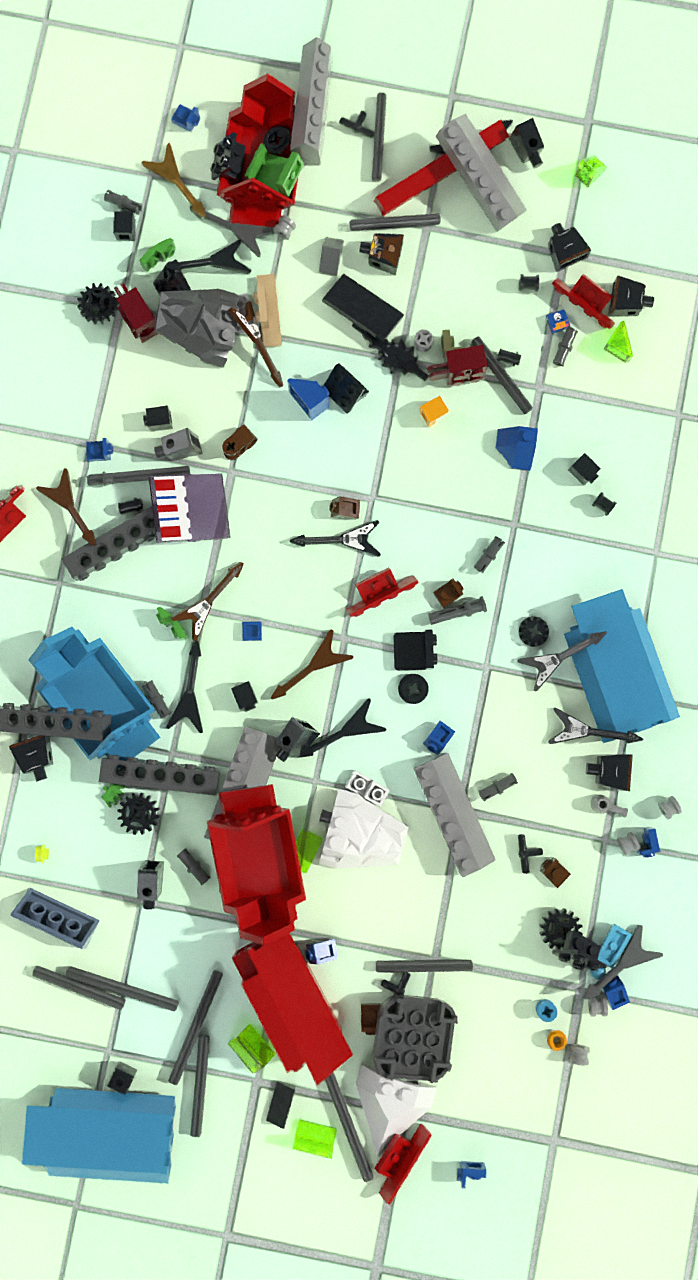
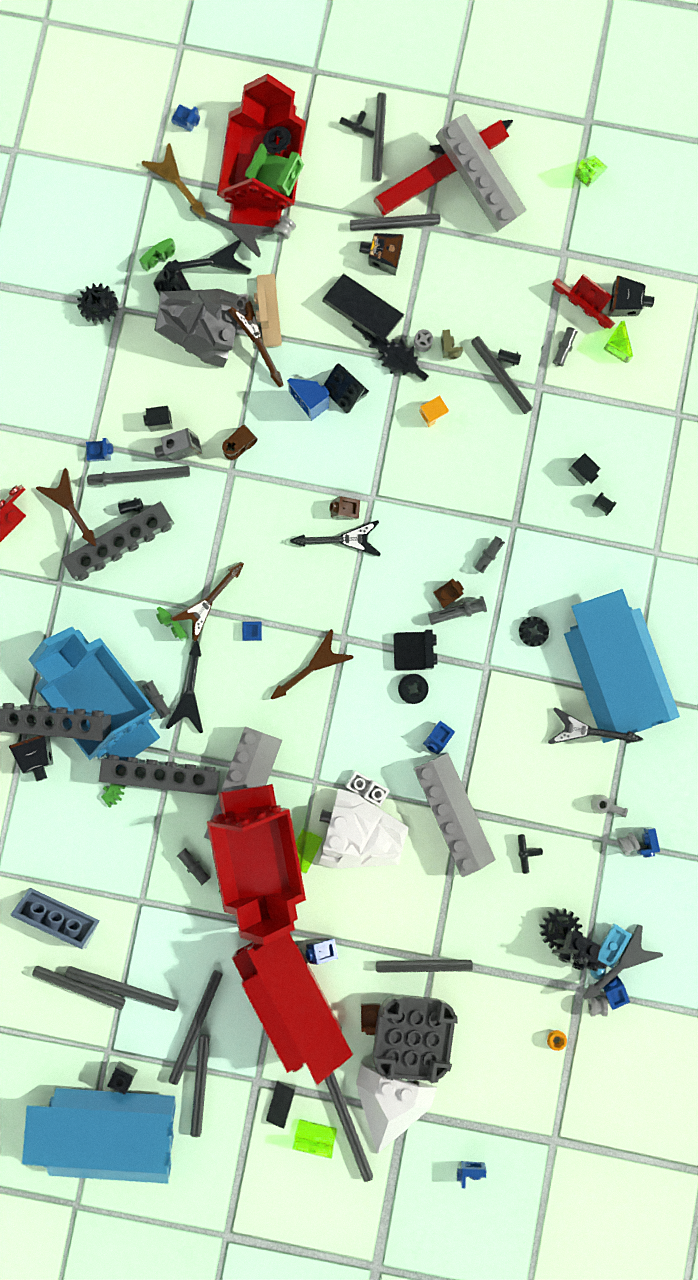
neon yellow plate [35,845,49,864] -> none
dark grey pin [104,189,142,215] -> none
black brick [113,210,136,241] -> none
dark red brick [114,282,159,343] -> none
black gear [117,792,160,835] -> none
torso [137,860,164,910] -> none
clear purple piece [148,473,231,543] -> none
black bracket [210,132,246,183] -> none
clear neon green panel [228,1024,275,1074] -> none
black brick [231,681,259,712] -> none
black torso [276,717,320,762] -> none
light grey slope [290,37,333,166] -> none
black piece [297,698,387,758] -> none
dark grey slope [319,237,344,276] -> none
red bracket [346,567,419,617] -> none
red bracket [374,1124,432,1205] -> none
black piece [381,972,411,996] -> none
dark red brick [427,345,488,386] -> none
dark grey pin [478,773,518,802] -> none
blue slope [495,426,538,471] -> none
black torso [509,118,544,169] -> none
piece [517,631,607,692] -> none
black bush [519,274,540,292] -> none
dark azure wheel [535,999,558,1022] -> none
reddish brown bracket [540,857,571,888] -> none
blue tile [546,309,570,334] -> none
black torso [548,223,591,272] -> none
light grey wheel [569,1044,591,1066] -> none
black torso [585,754,633,792] -> none
light grey wheel [658,796,682,820] -> none

